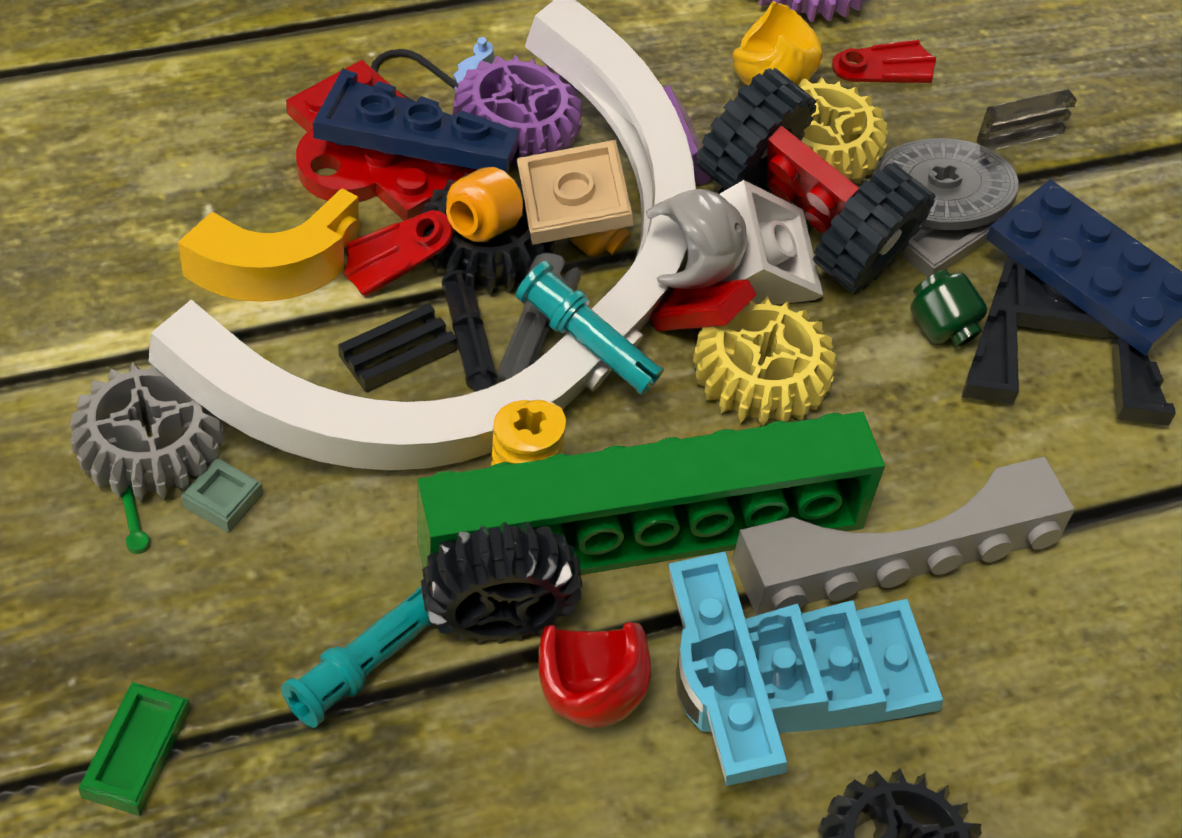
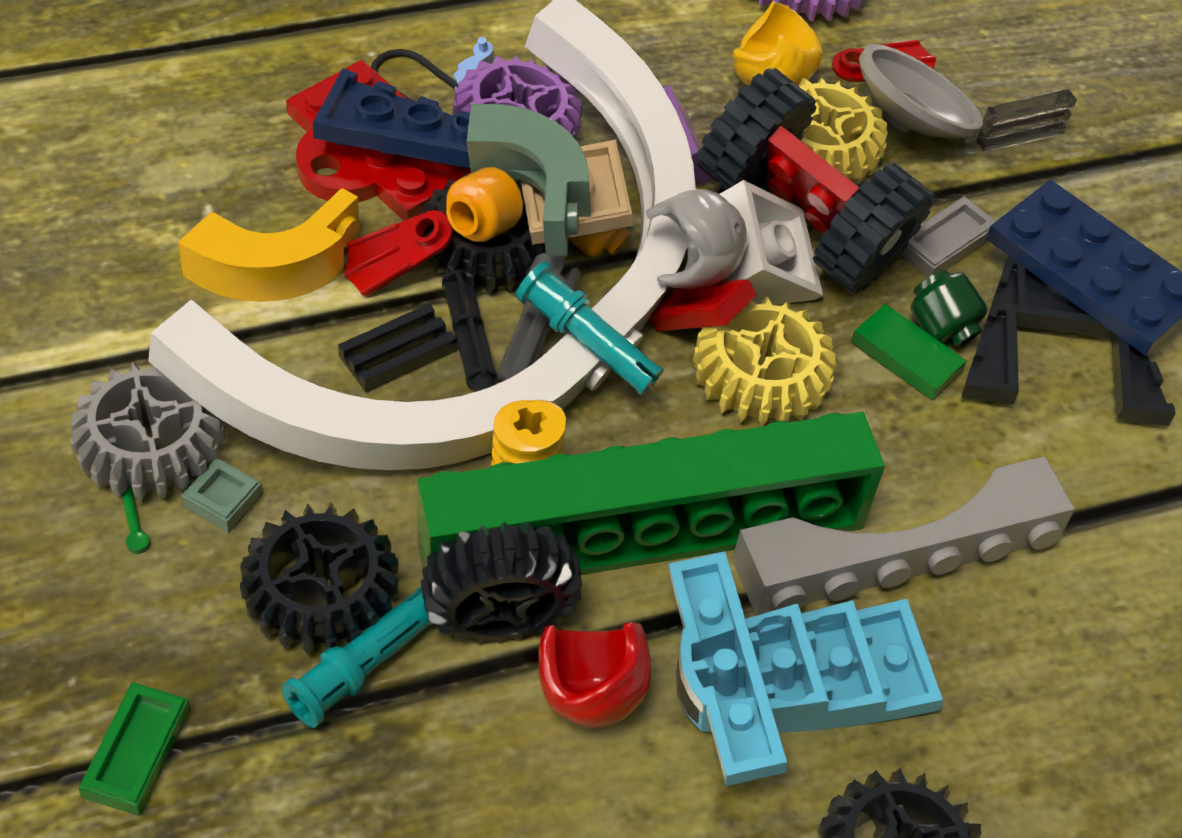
piece [873,138,1019,230] -> none
none -> black gear [240,502,399,656]
none -> sand green arch [467,104,591,256]
none -> green tile [851,304,967,400]
none -> light grey dish [859,44,983,139]

